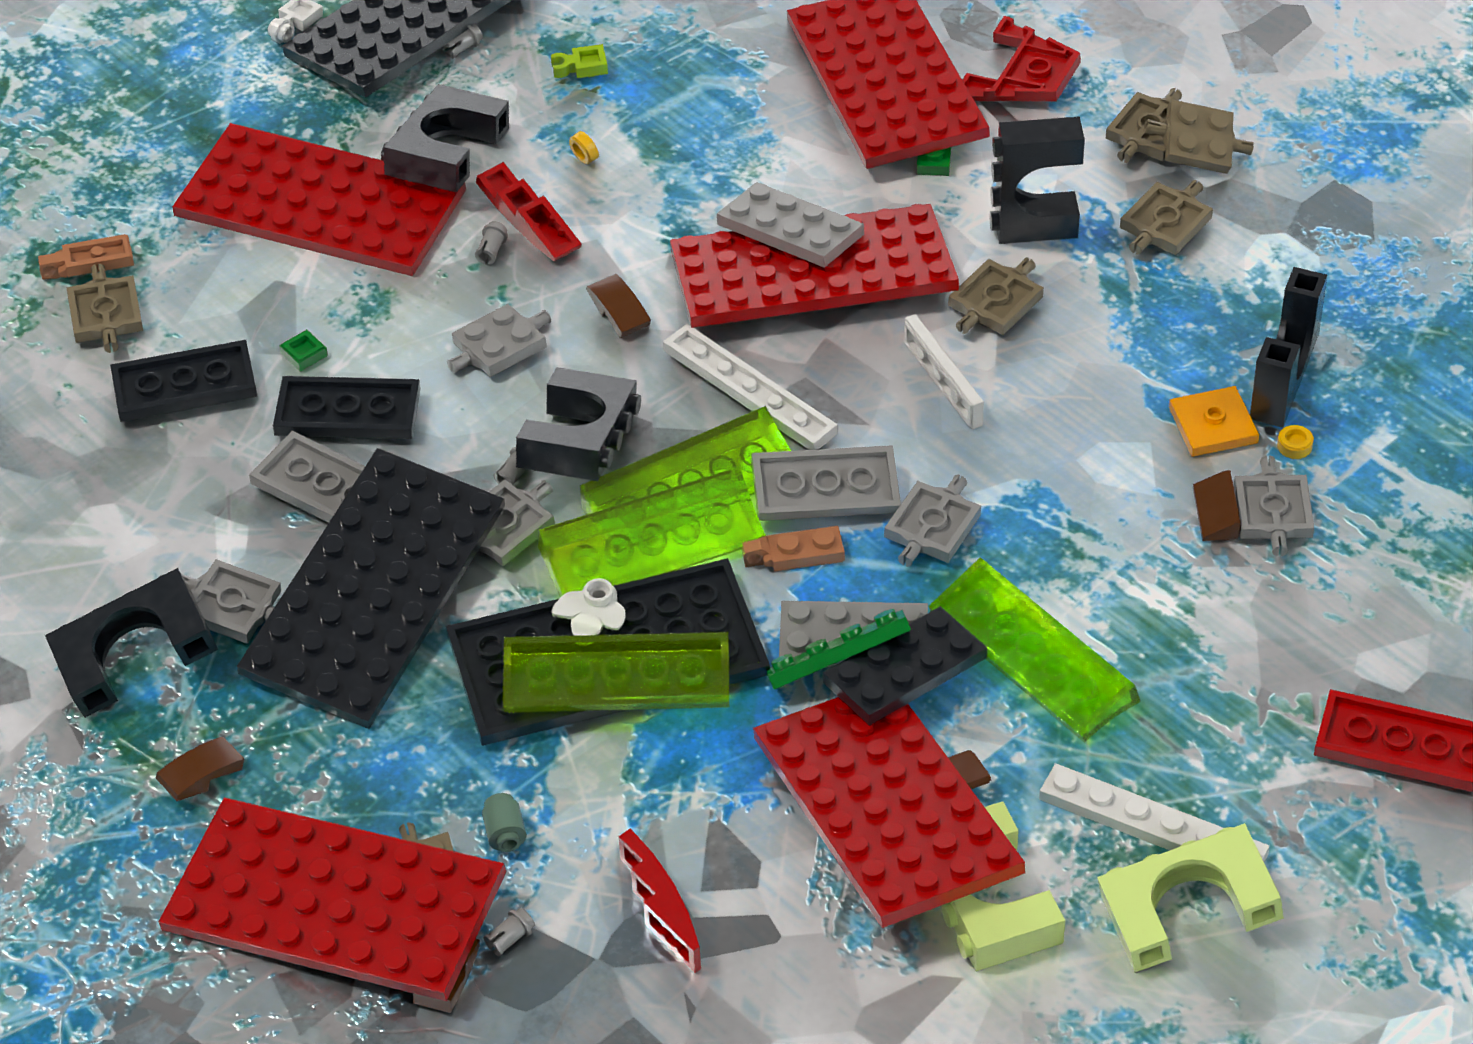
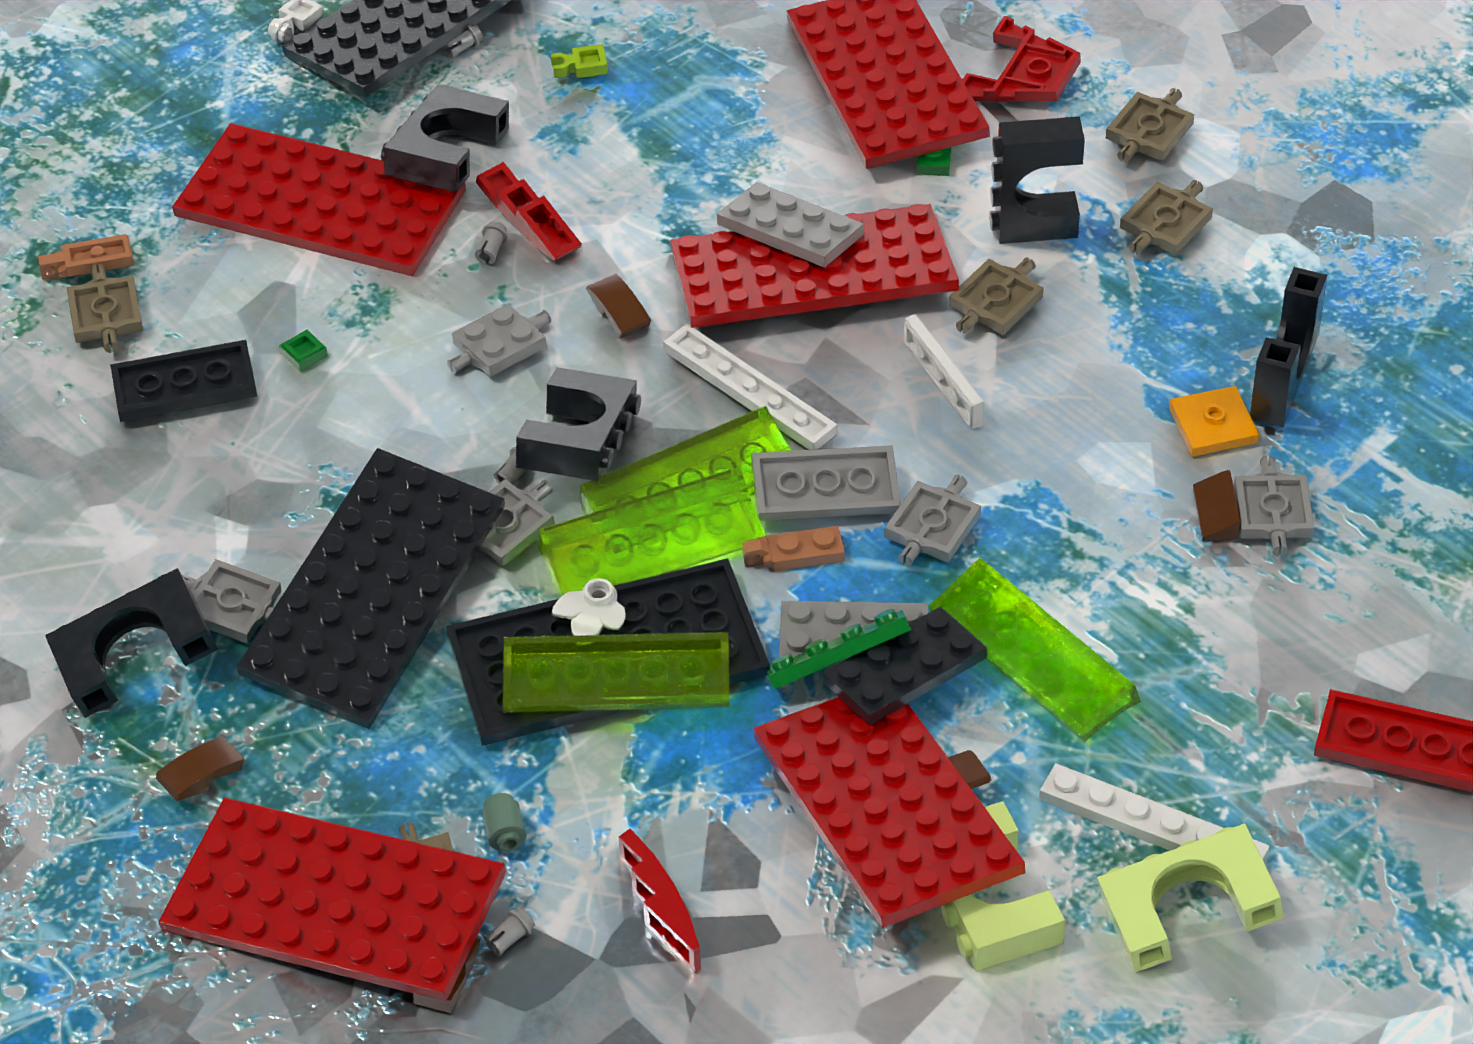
light grey plate [249,431,365,523] -> none
black plate [273,376,421,439] -> none
yellow tile [569,131,599,164] -> none
dark tan plate [1144,99,1254,174] -> none
yellow tile [1277,425,1314,459] -> none

